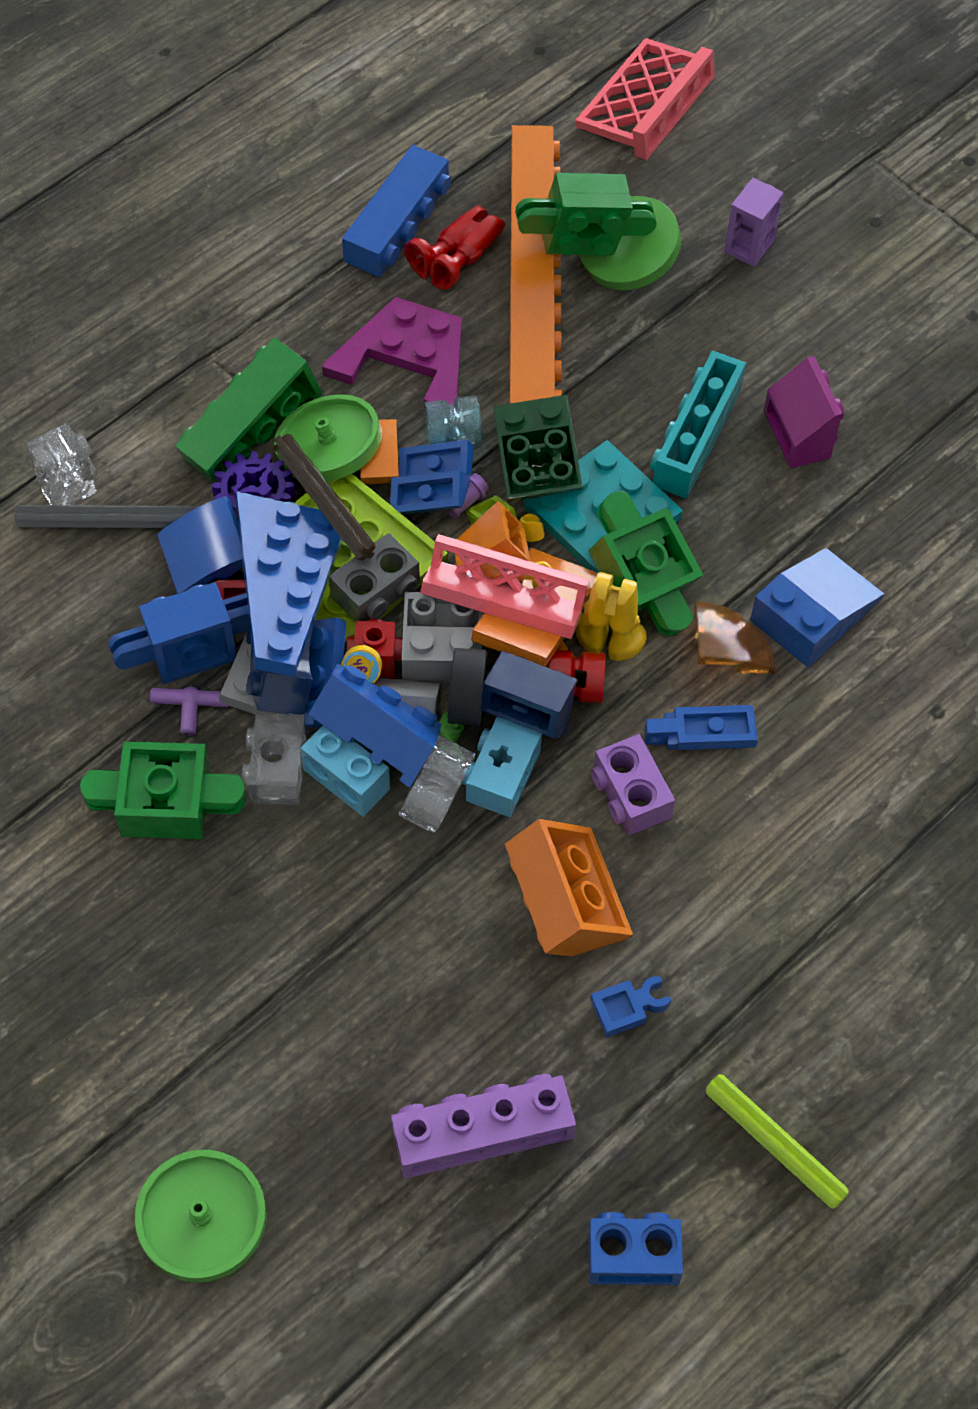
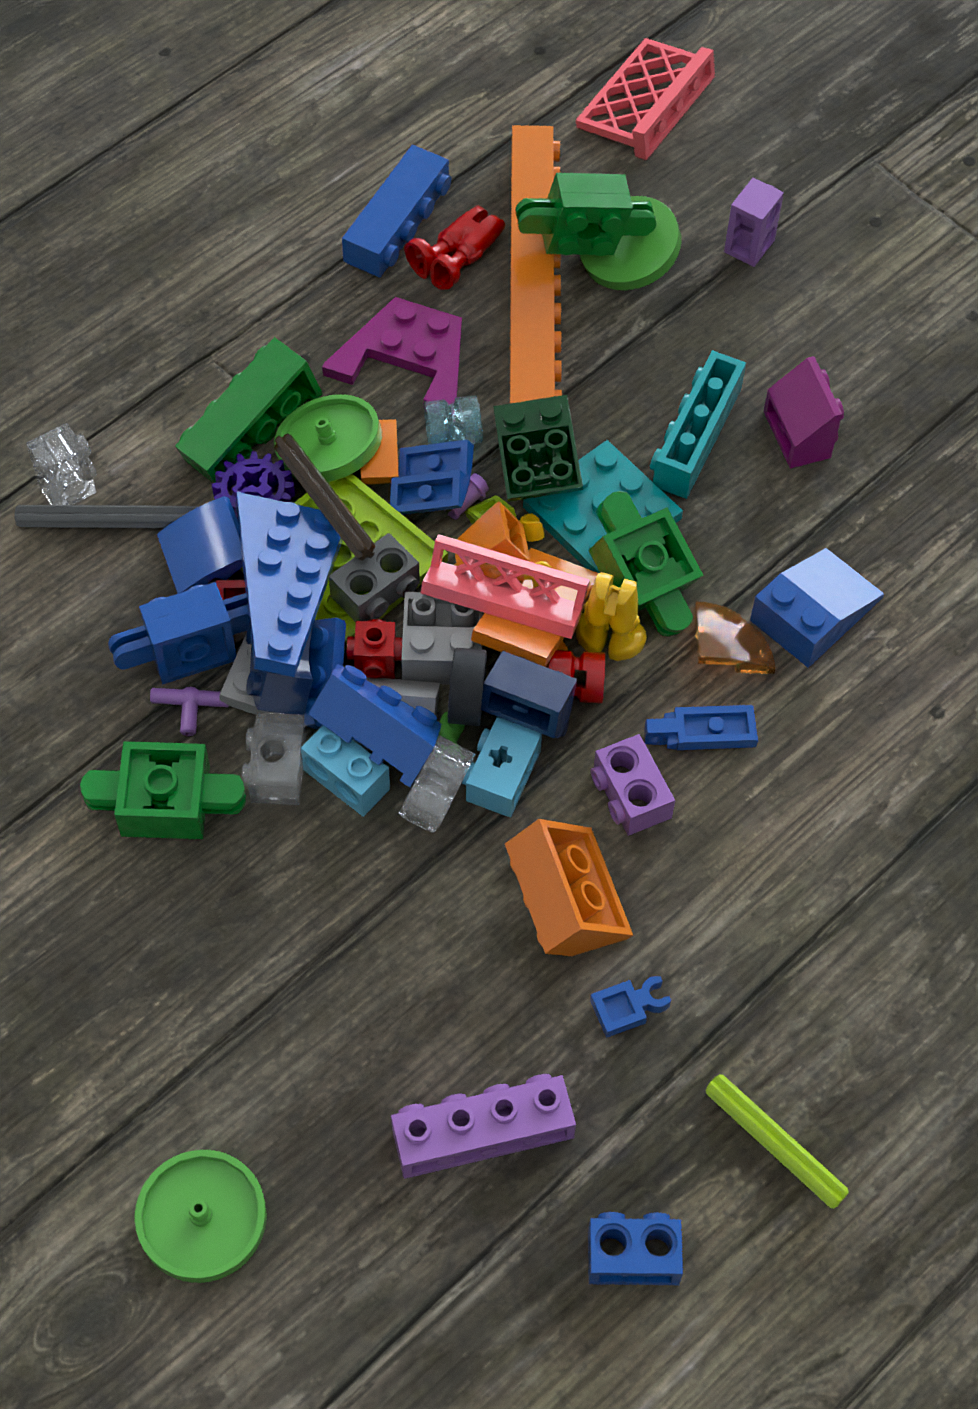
yellow tile [341,645,382,684] -> none

